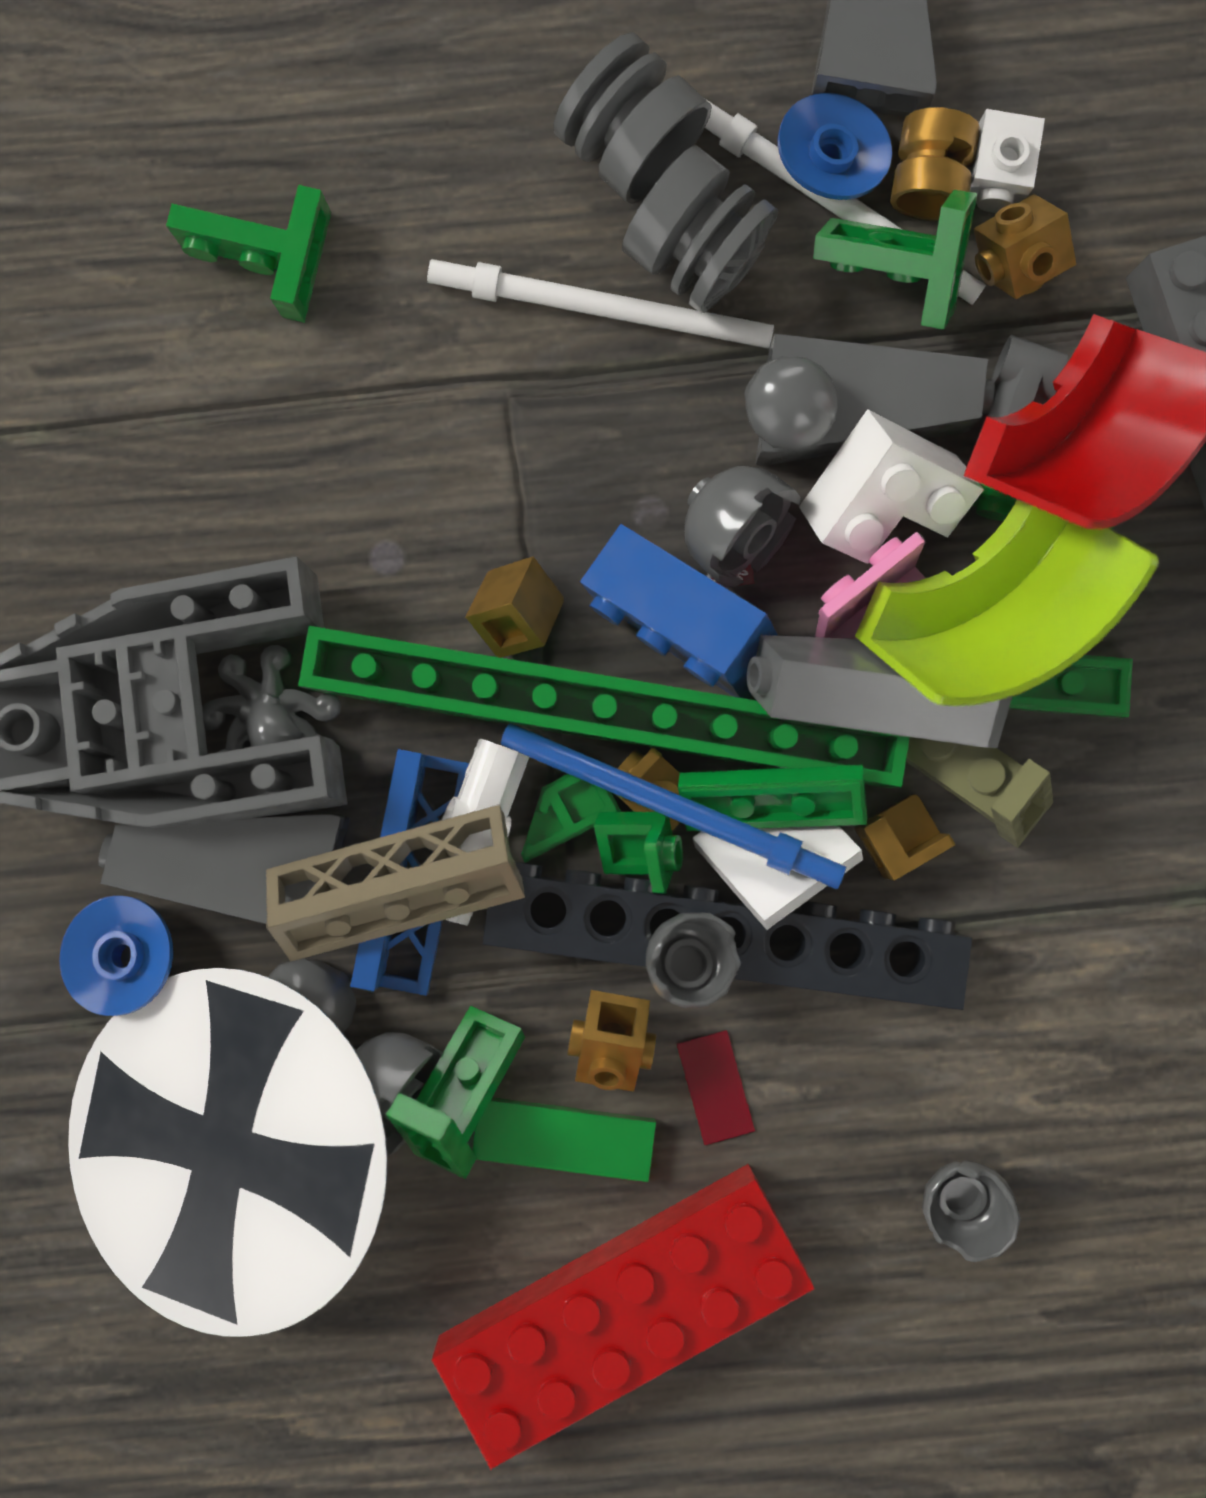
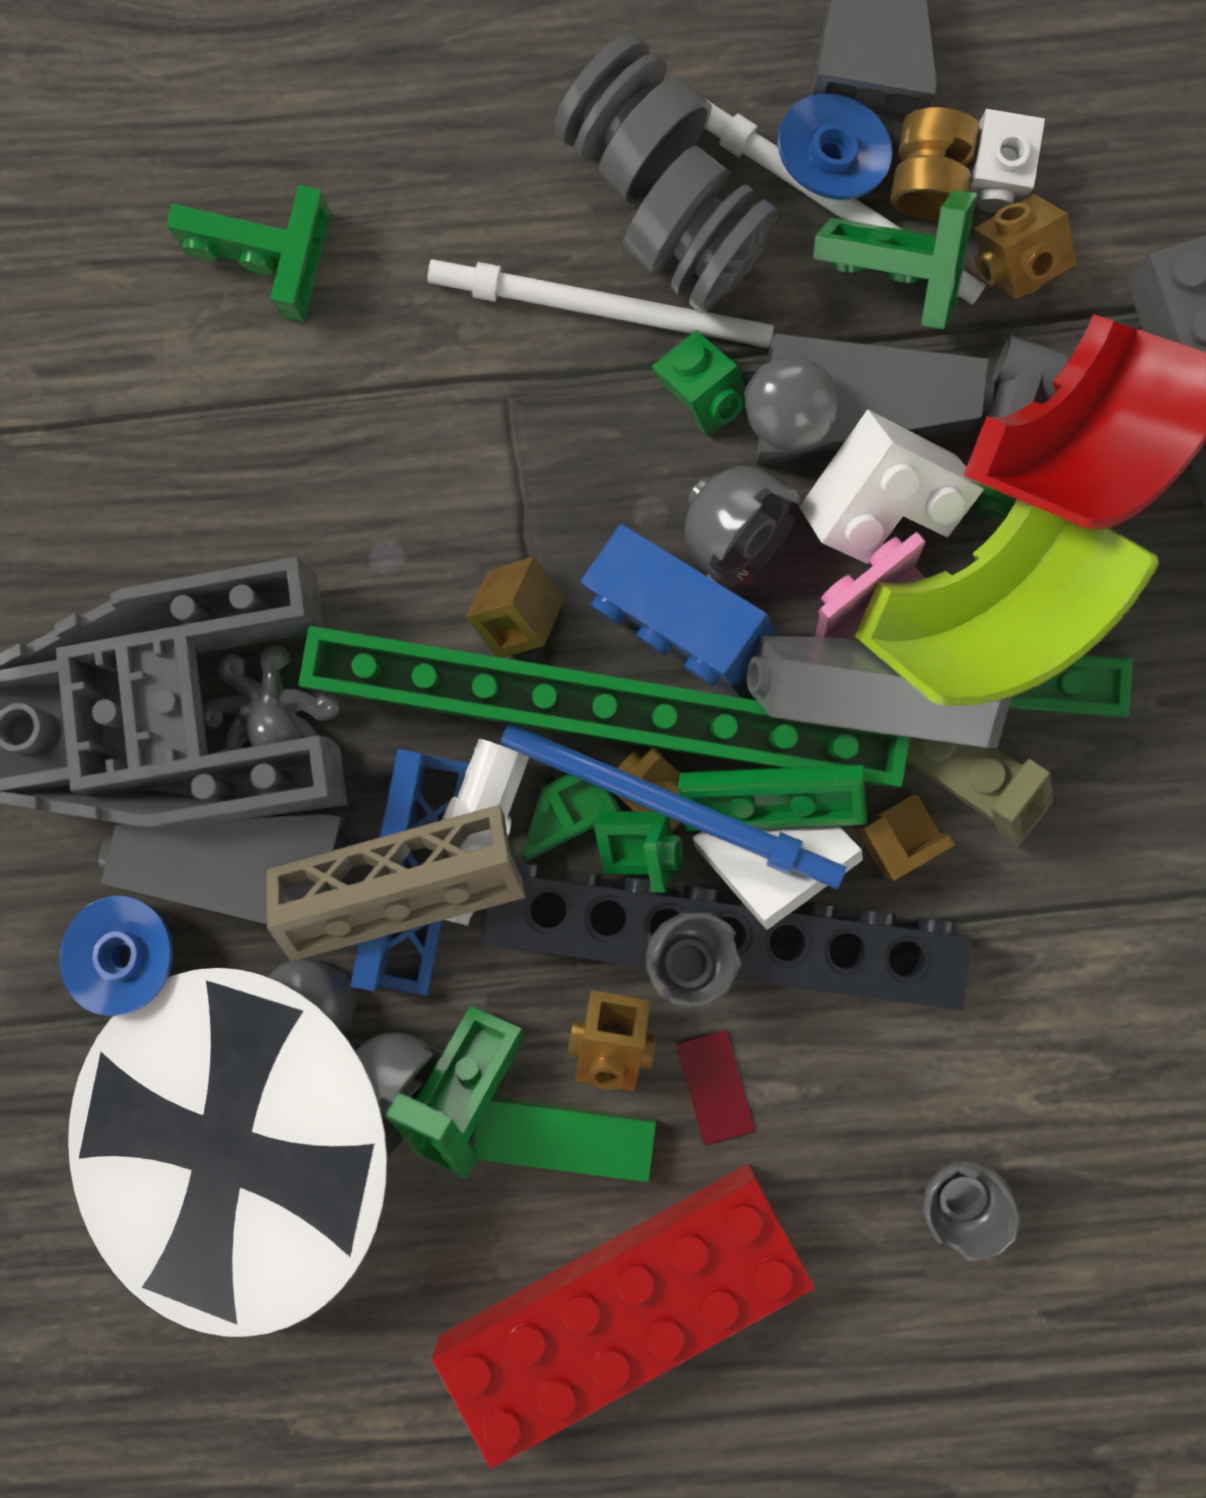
none -> green bracket [651,330,746,437]

